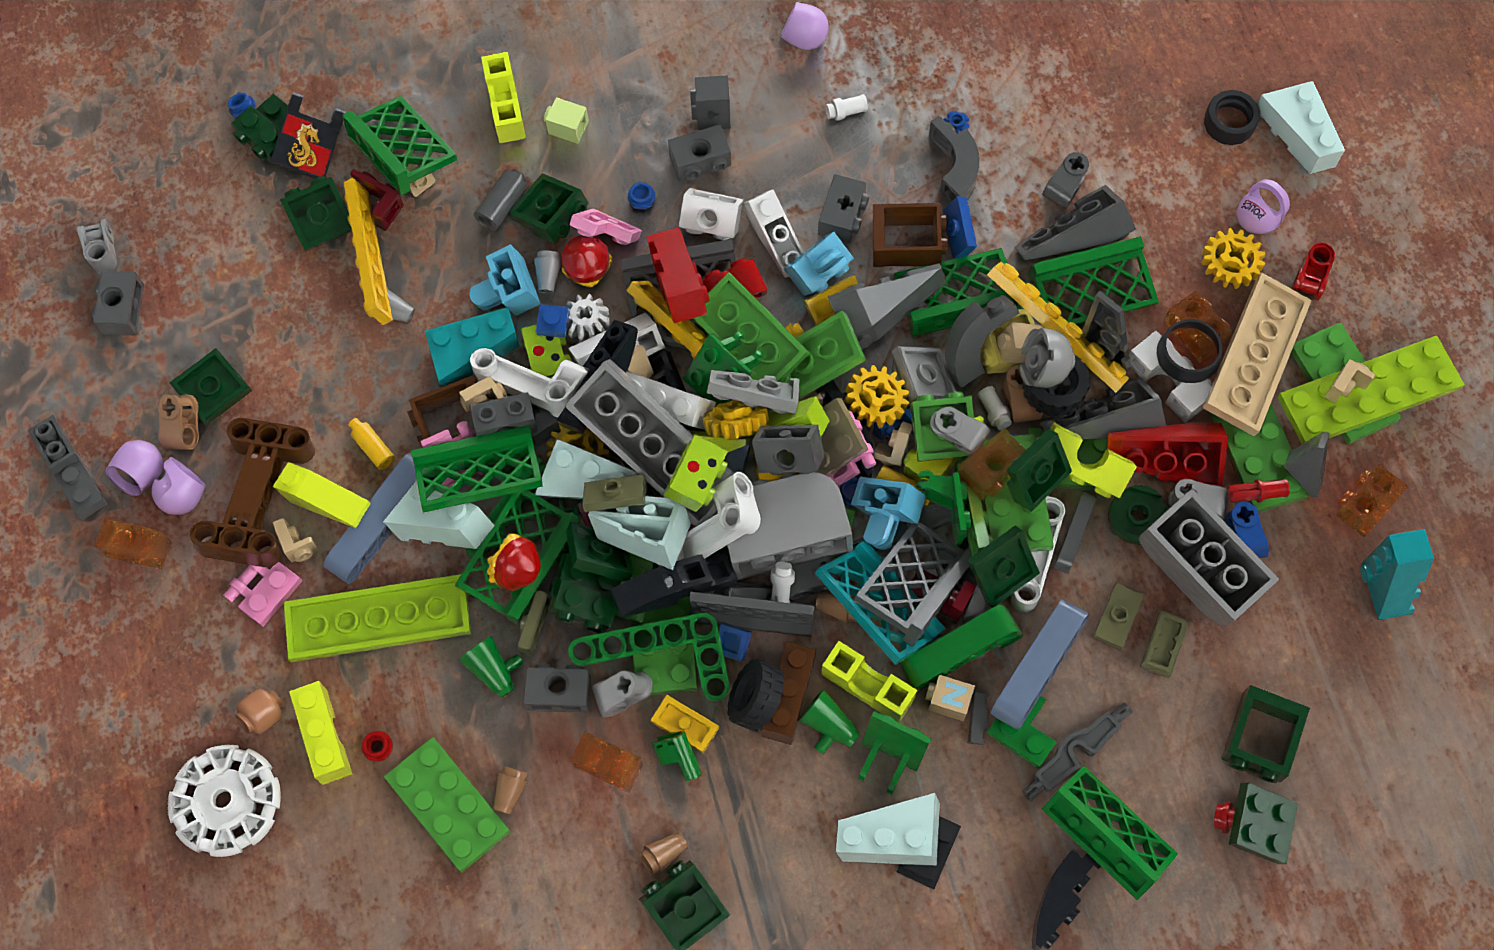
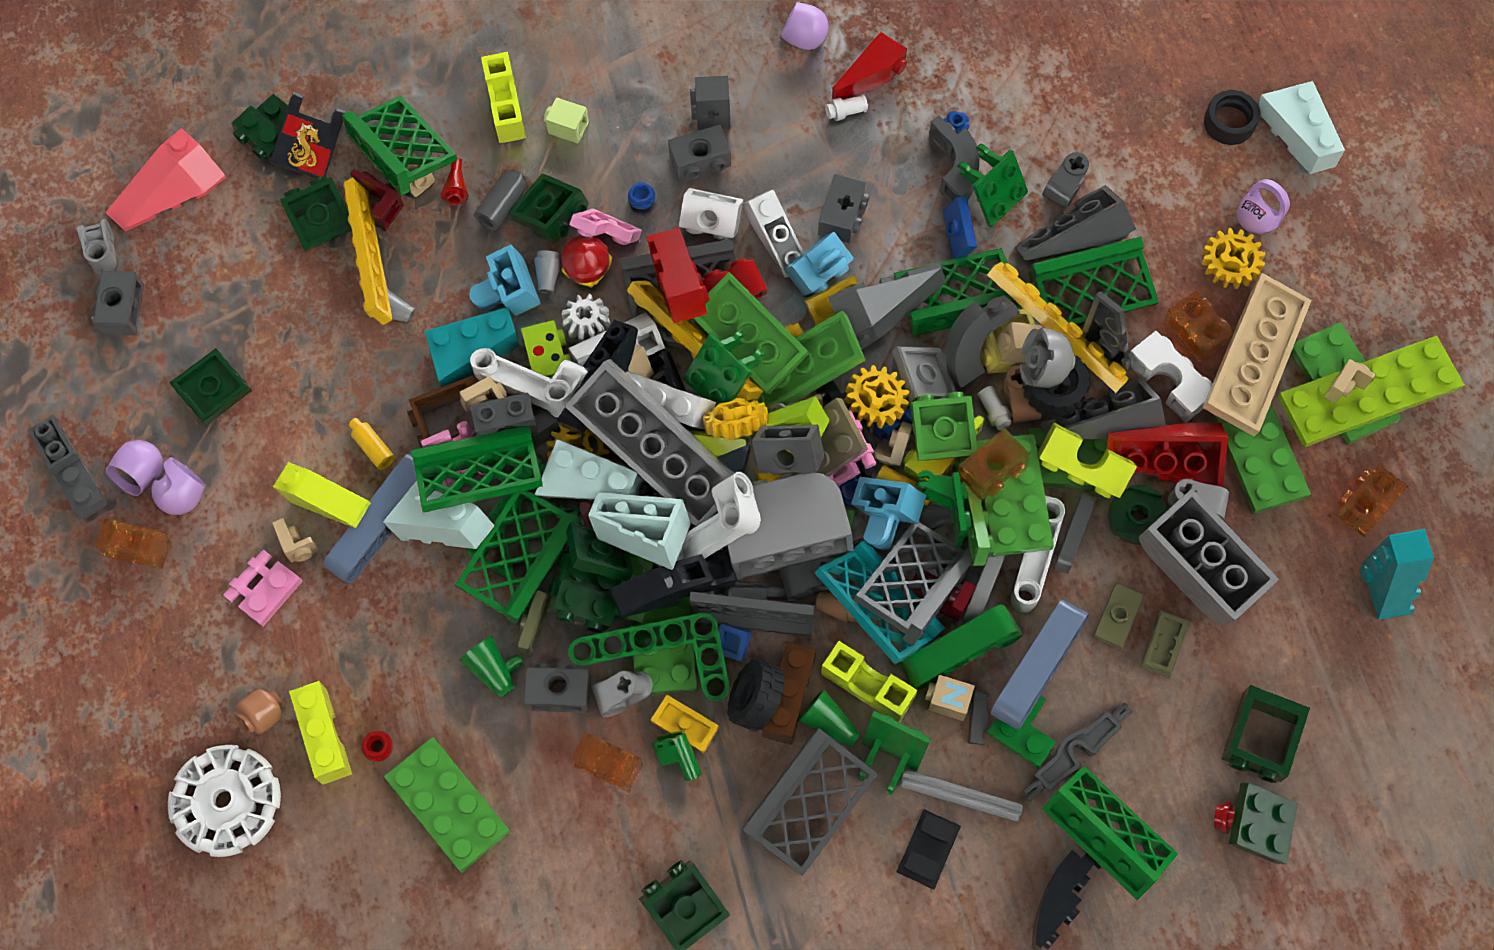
medium nougat piece [158,394,199,450] -> none
reddish brown beam [190,418,315,567] -> none
blue plate [228,93,255,118] -> none
lime plate [284,574,472,662] -> none
red hair [487,534,541,591] -> none
medium nougat cone [493,766,528,814] -> none
blue plate [536,304,570,338] -> none
olive plate [582,474,646,512] -> none
medium nougat cone [639,832,688,875] -> none
lime brick [663,435,728,512] -> none
light grey wing [707,370,800,414] -> none
white animal [770,561,795,603] -> none
light aqua wedge [836,793,940,865] -> none
reddish brown window [873,203,947,267] -> none
light grey piece [930,407,991,456] -> none
dark green plate [967,525,1040,608] -> none
dark green plate [1006,428,1072,512] -> none
black tyre [1156,319,1222,383] -> none
blue piece [1225,502,1269,558] -> none
red axle [1227,478,1290,503] -> none
dark grey slope [1284,432,1330,498] -> none
red piece [1292,242,1335,301] -> none
none -> coral wedge [105,128,226,232]
none -> red cone [441,157,469,205]
none -> dark grey fence [742,727,878,876]
none -> red slope [832,32,907,100]
none -> light grey axle [901,770,1023,821]
none -> green plate [957,144,1028,228]

